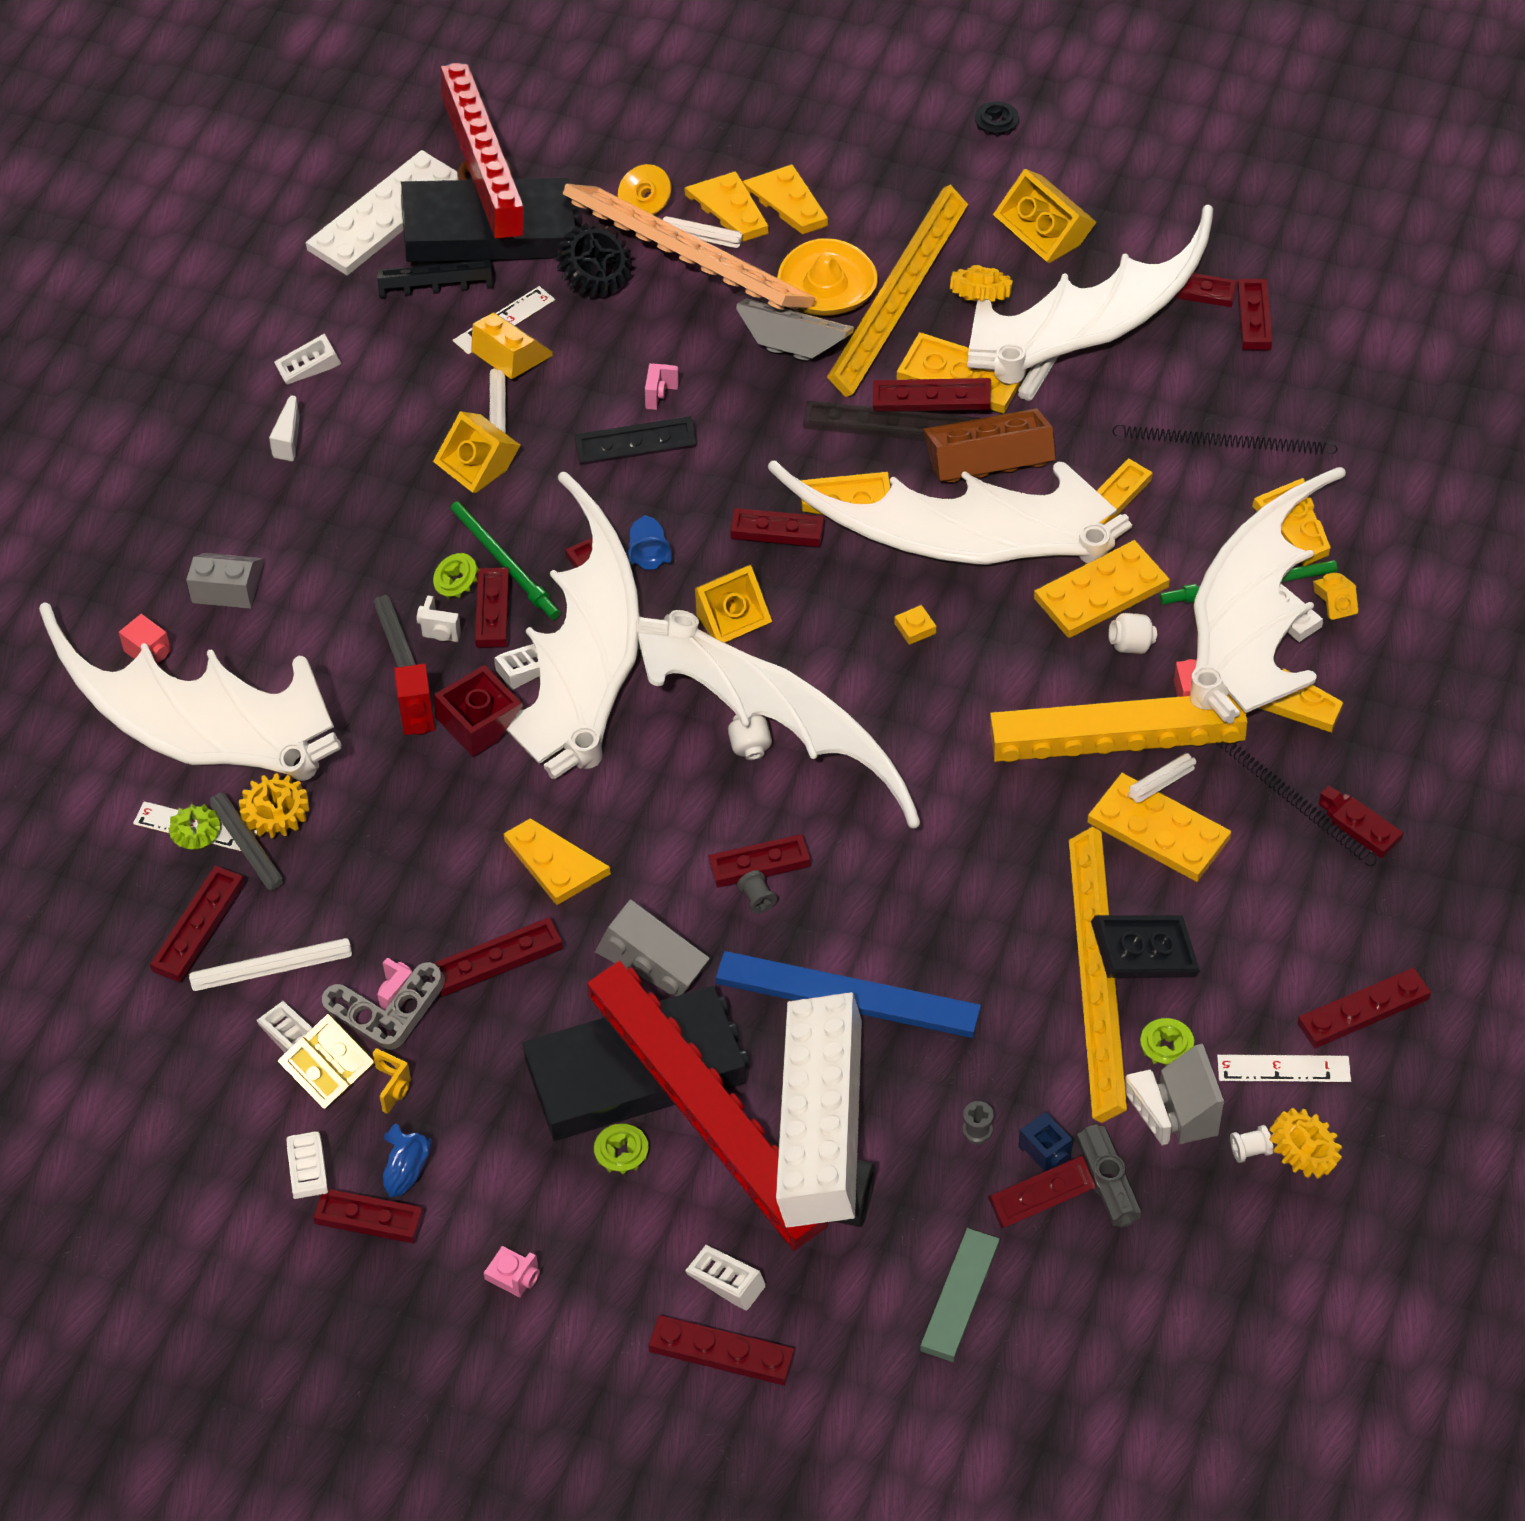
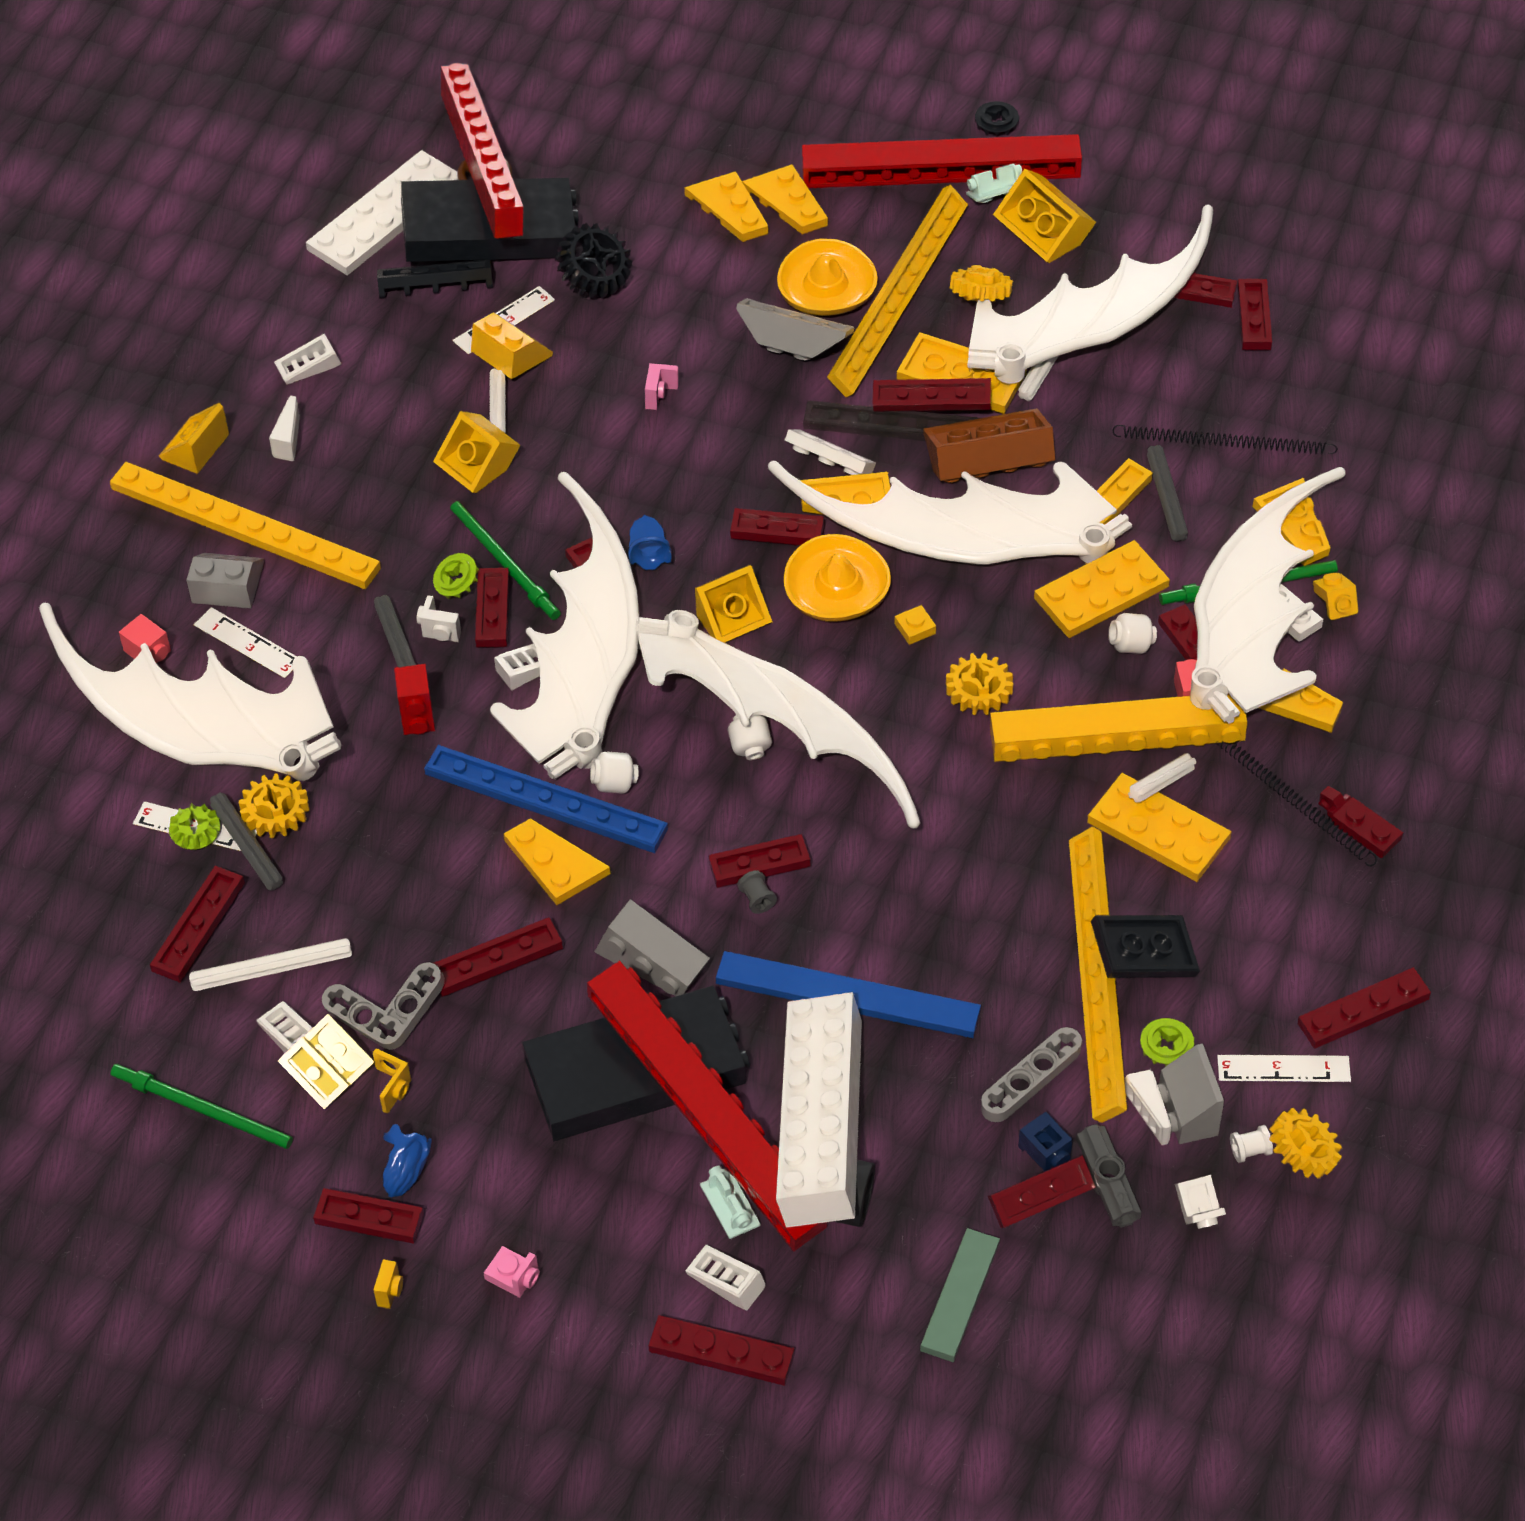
white slope [286,1132,328,1199] -> none
bright pink bracket [377,958,416,1011] -> none
dark red slope [434,665,522,757] -> none
light nougat plate [562,184,815,310] -> none
black hinge [575,416,696,465] -> none
lime gear [594,1124,649,1175] -> none
yellow dish [618,164,671,215] -> none
white axle [663,216,742,248] -> none
dark grey bush [962,1101,994,1145] -> none
none -> yellow plate [110,462,381,590]
none -> green bar [110,1063,293,1149]
none -> yellow slope [159,403,229,474]
none -> white sticker [194,607,297,678]
none -> yellow plate [373,1259,403,1309]
none -> blue tile [424,745,668,853]
none -> white head [590,752,638,794]
none -> light aqua hinge [700,1166,761,1239]
none -> yellow hat [784,534,891,622]
none -> white plate [785,429,876,475]
none -> red brick [802,134,1082,188]
none -> yellow gear [946,653,1013,715]
none -> light aqua hinge [966,163,1023,203]
none -> light grey beam [981,1027,1082,1122]
none -> dark grey axle [1147,445,1188,542]
none -> dark red hinge [1158,604,1198,660]
none -> white bracket [1175,1175,1226,1229]

